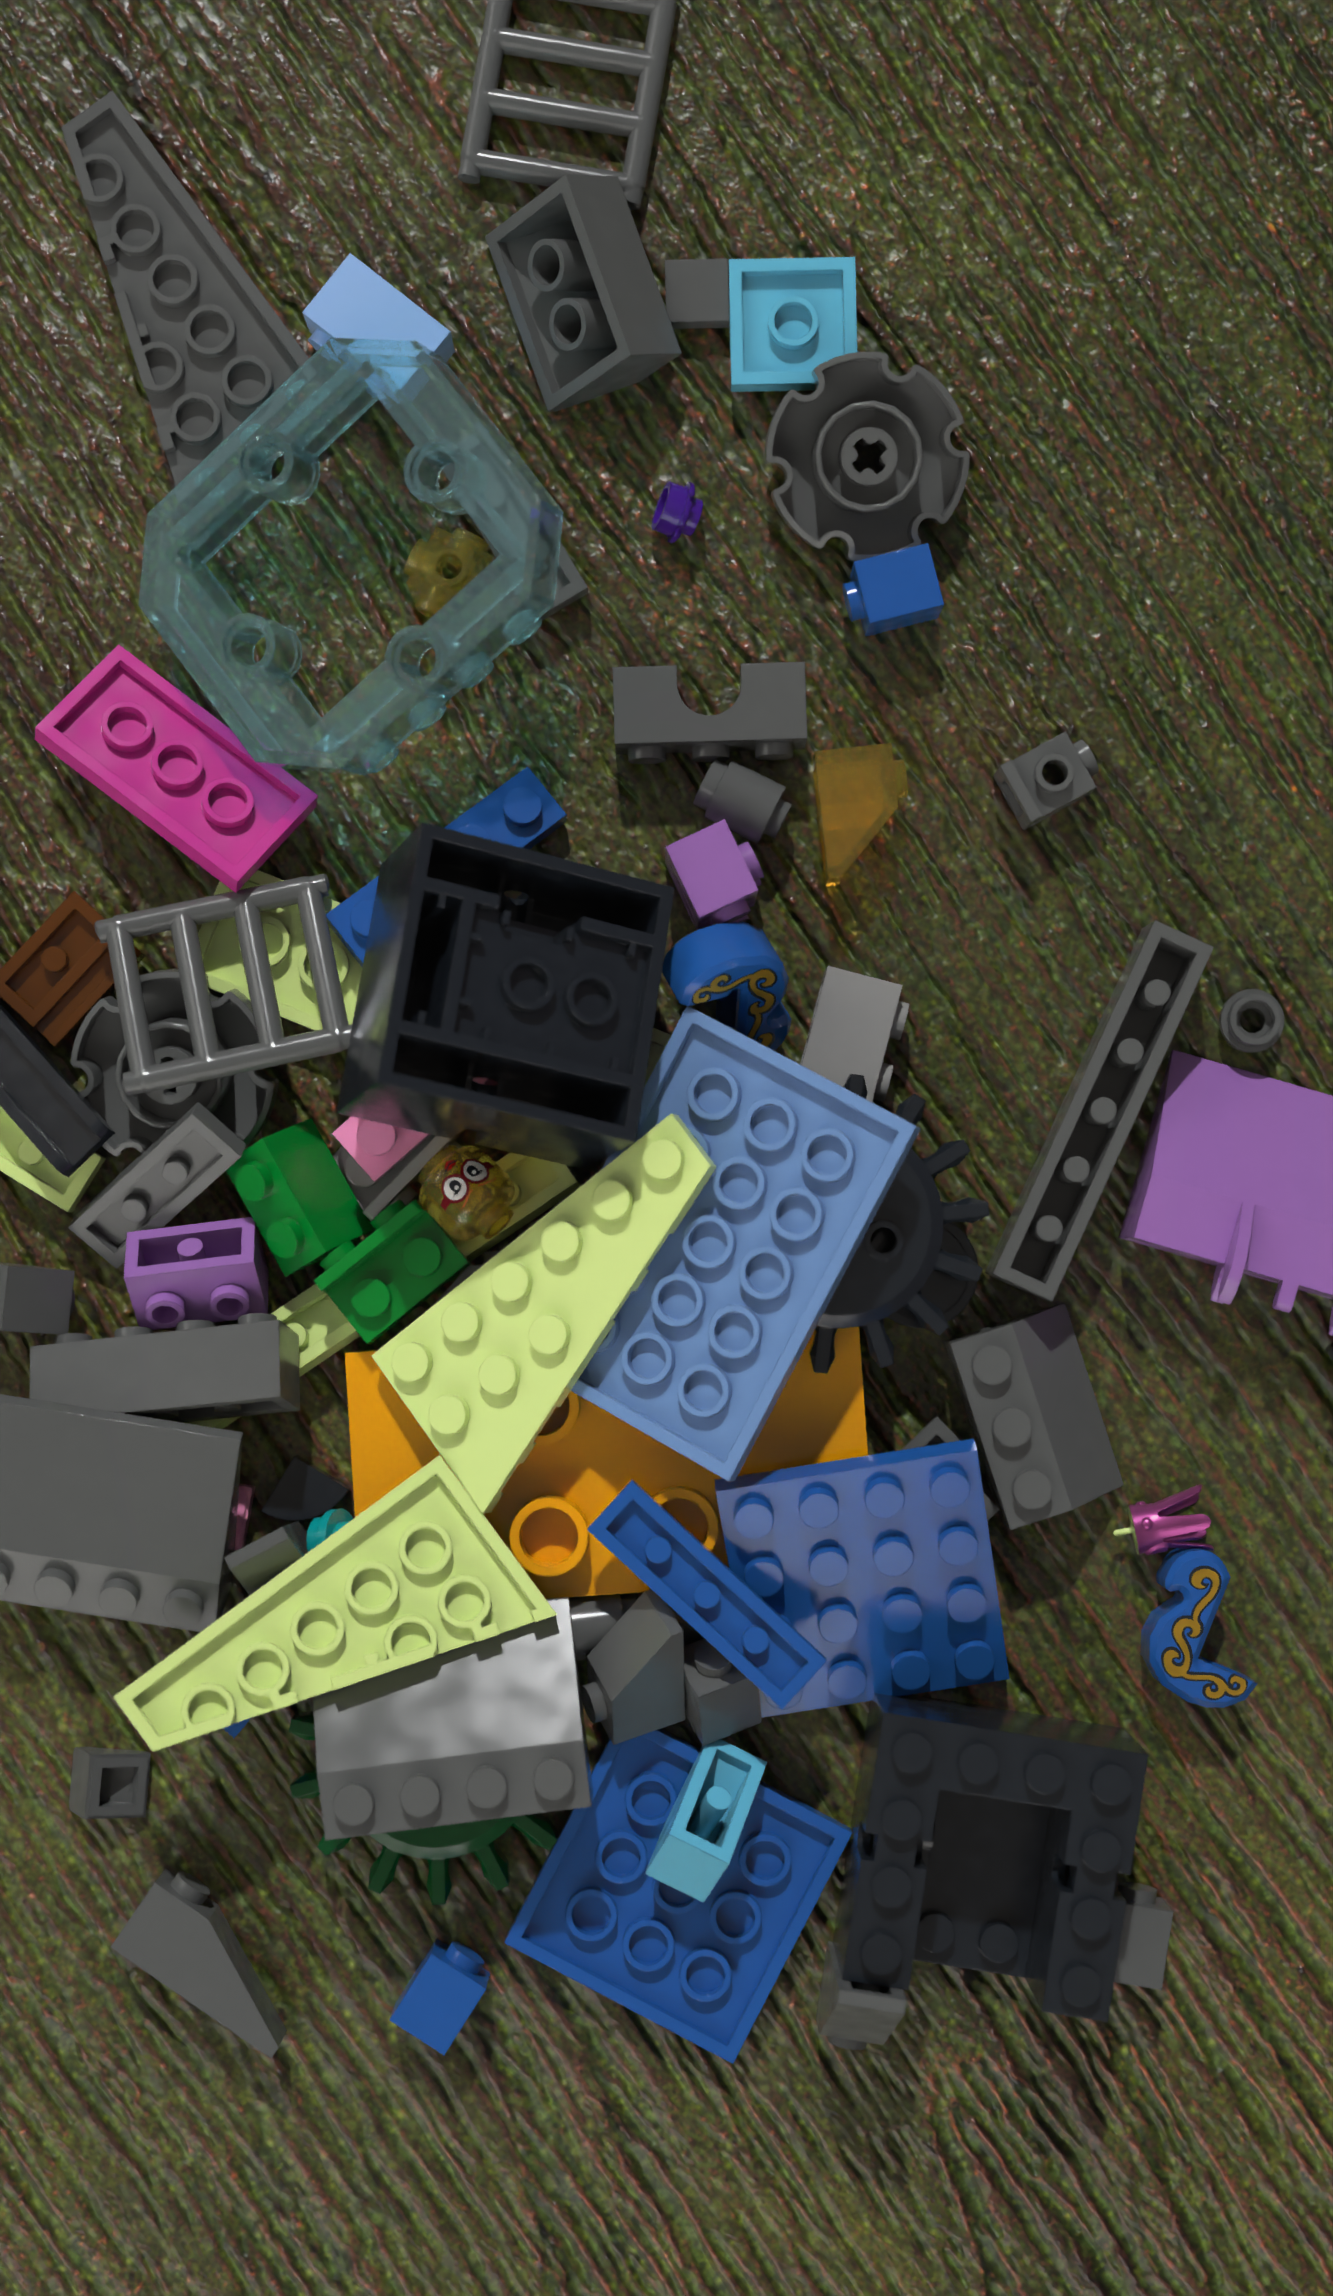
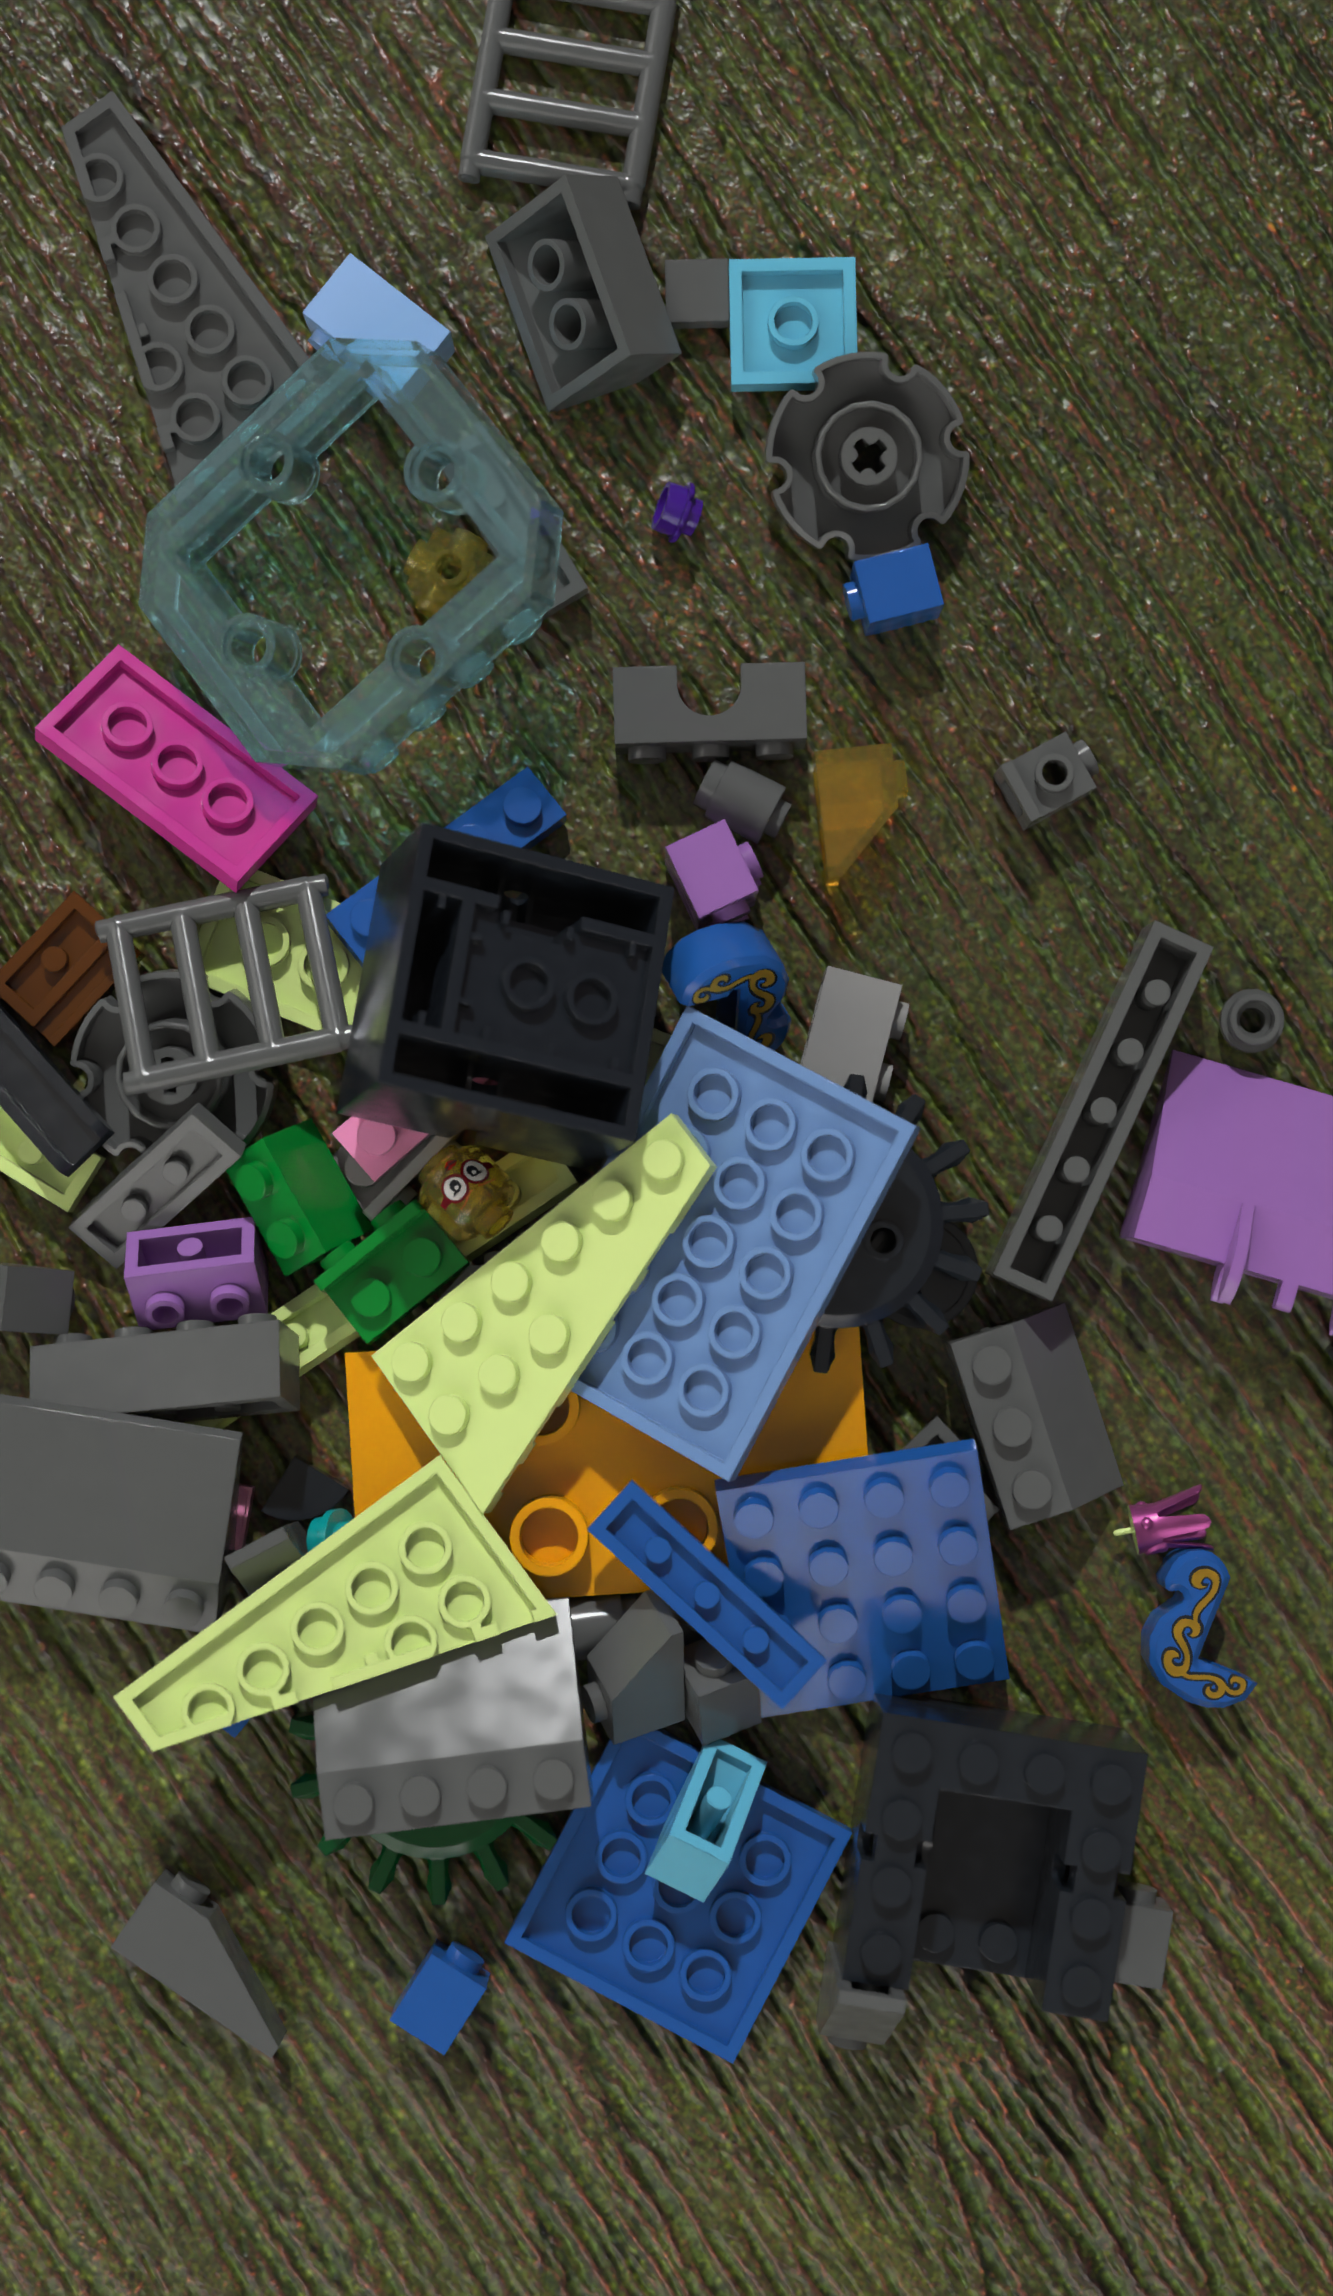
dark grey slope [69,1747,151,1819] -> none

